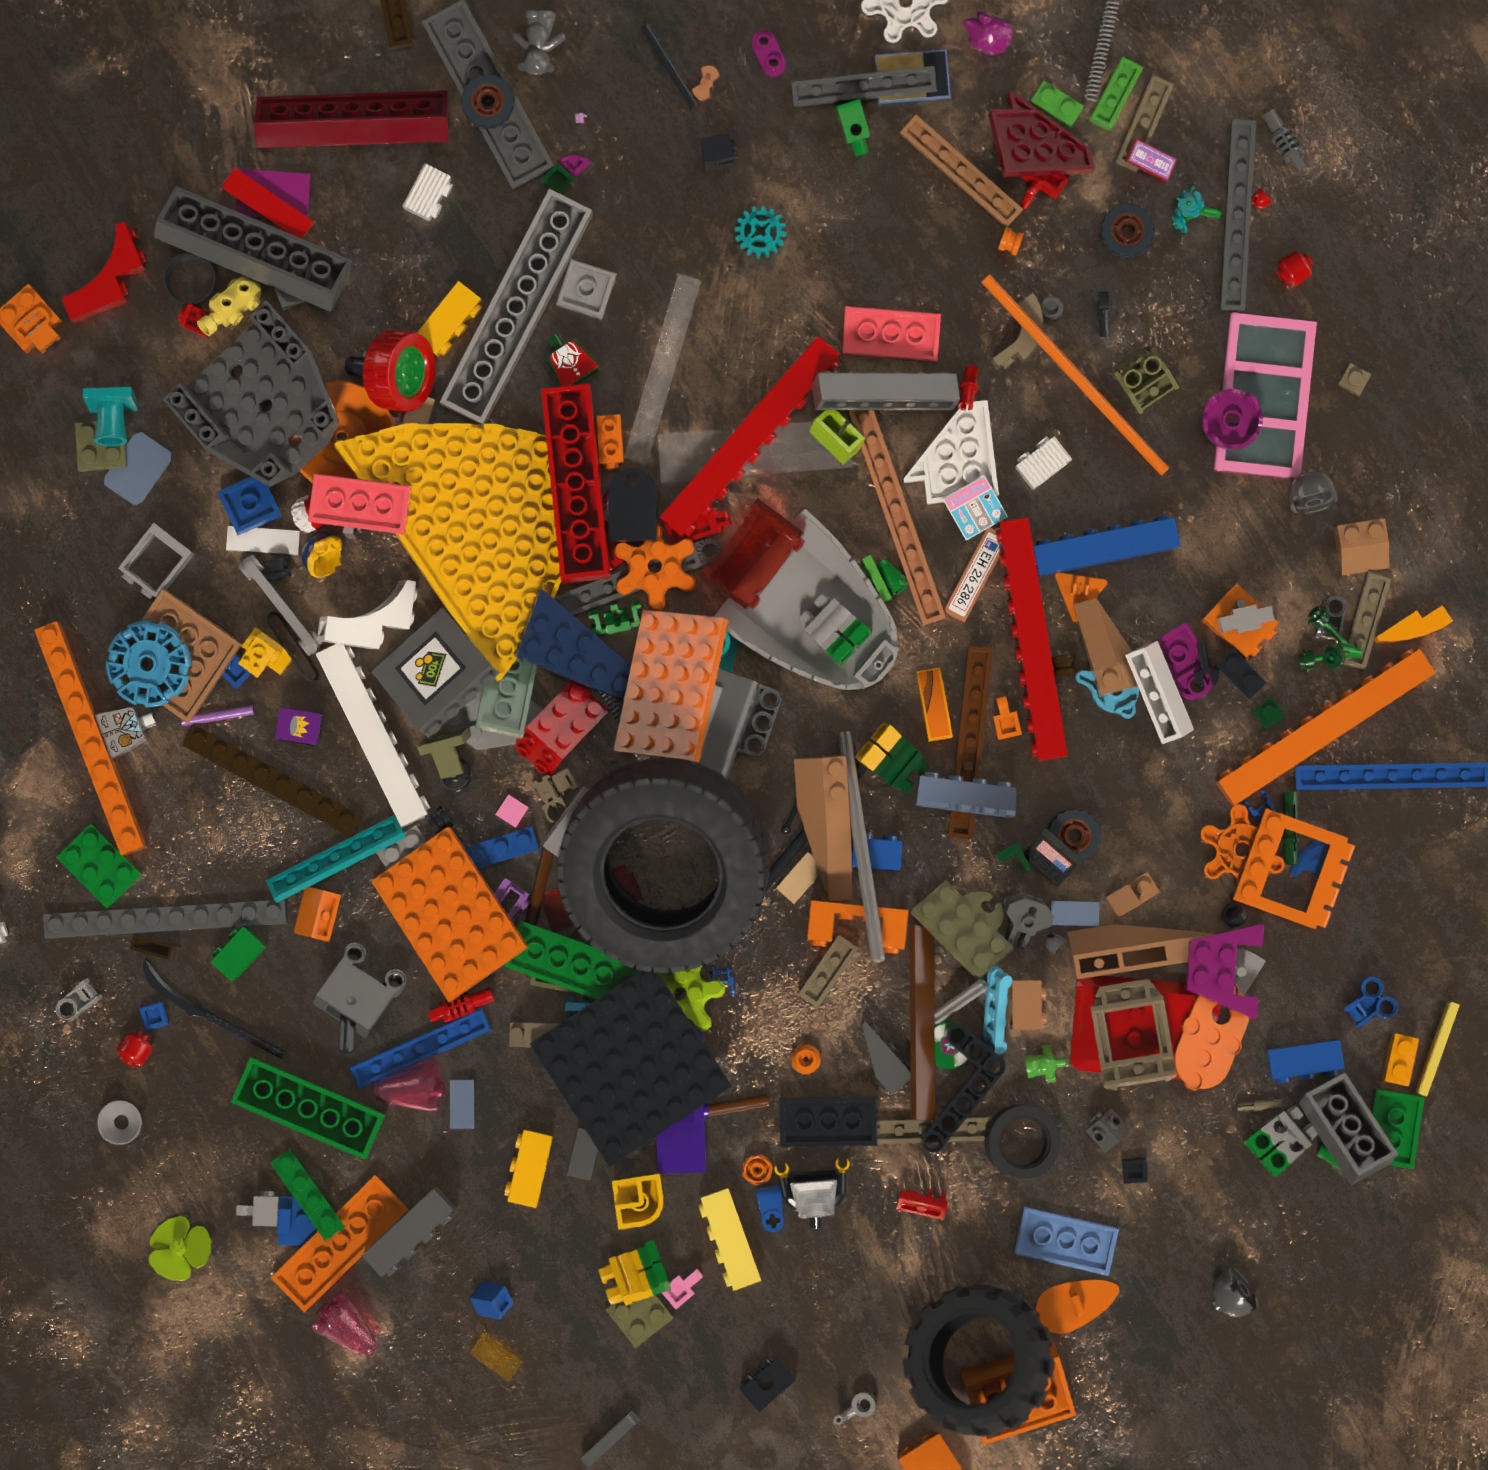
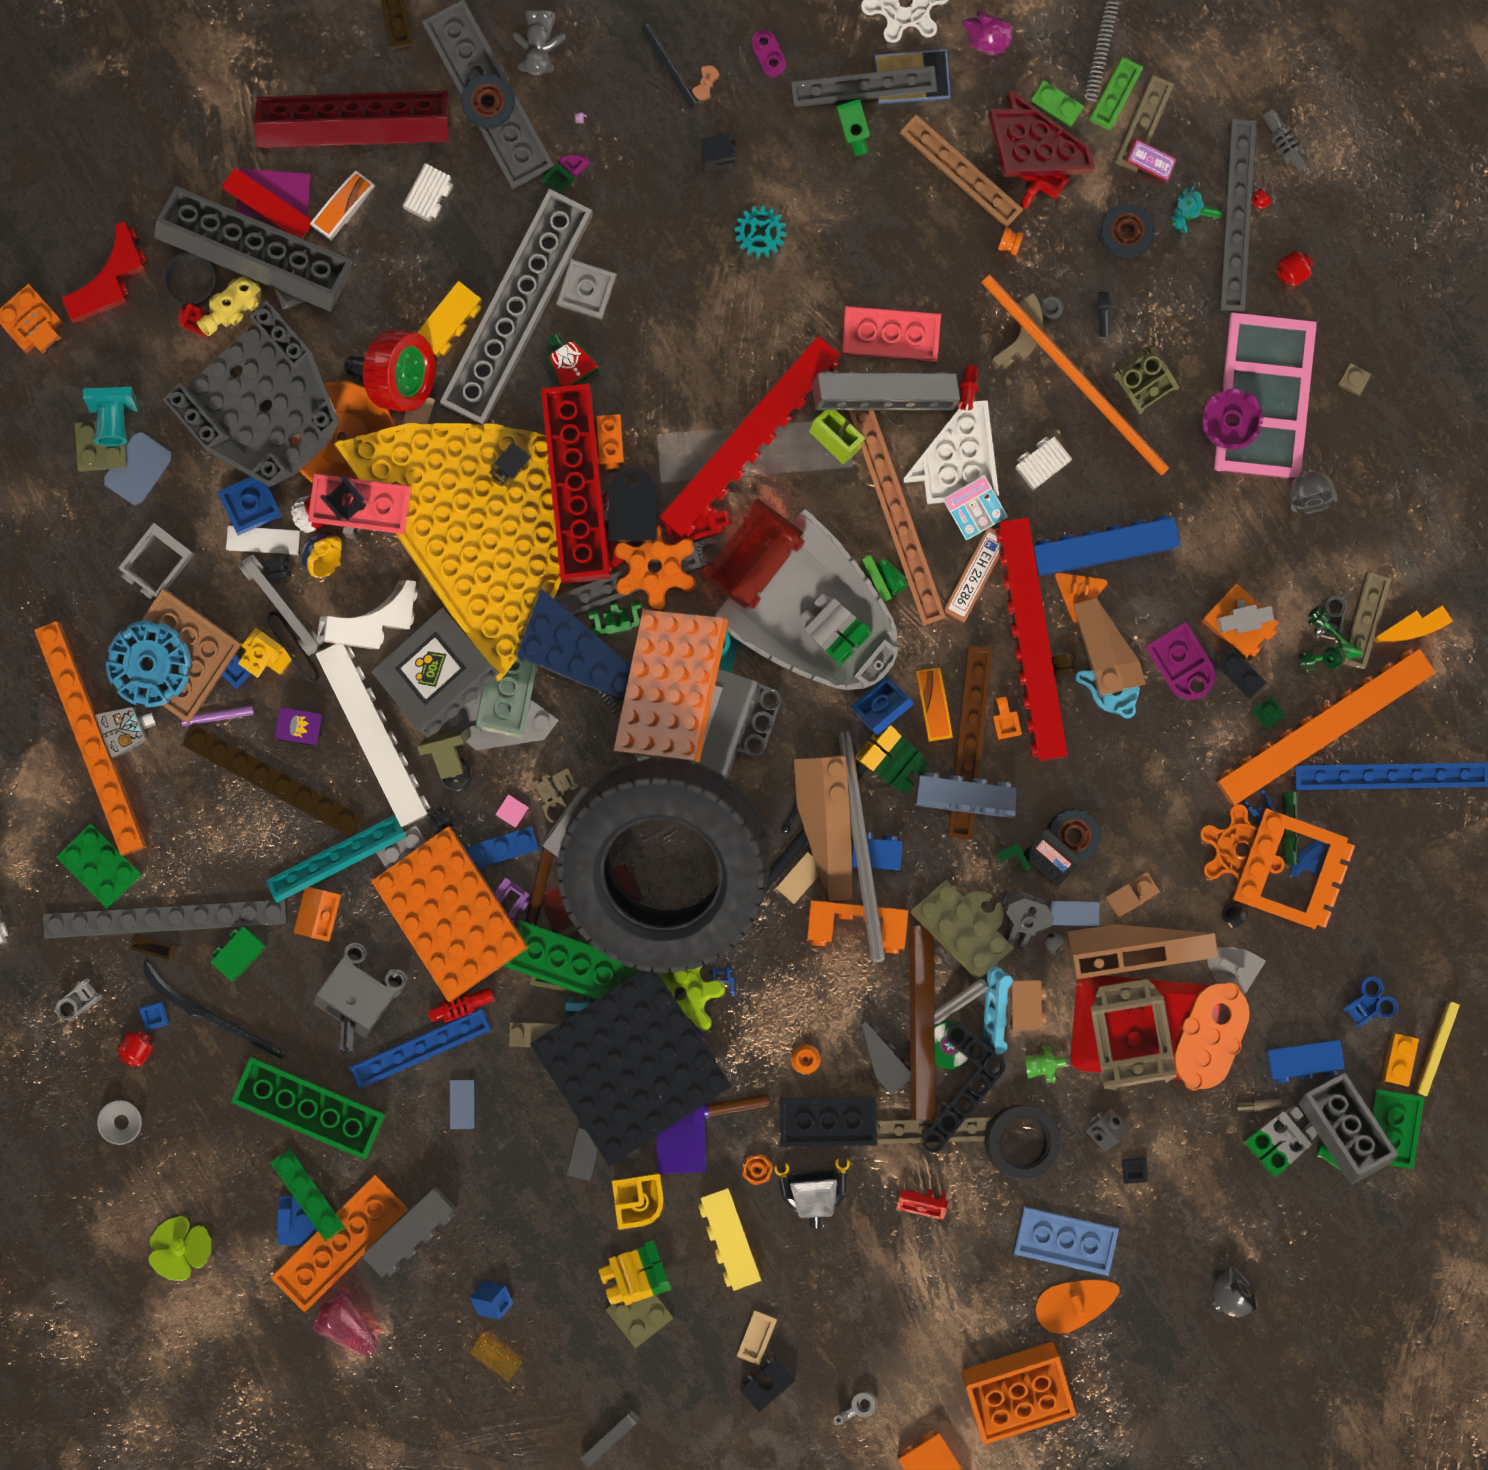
light grey brick [236,1191,280,1226] -> none
clear pink cone [374,1063,445,1111] -> none
yellow brick [504,1129,553,1208] -> none
red bracket [514,680,609,776] -> none
clear plate [624,274,701,465] -> none
bright pink plate [662,1269,703,1309] -> none
blue piece [756,1185,784,1232] -> none
dark tan plate [798,935,859,1008] -> none
black tyre [903,1284,1055,1437] -> none
white brick [1125,641,1194,744] -> none
magenta wing [1185,924,1264,1019] -> none
black bar [1194,642,1219,688] -> none
medium nougat slope [1334,518,1389,576] -> none
none -> slope [310,171,375,241]
none -> black piece [320,476,369,522]
none -> black brick [489,442,531,488]
none -> tan tile [737,1310,777,1365]
none -> blue plate [851,676,914,735]

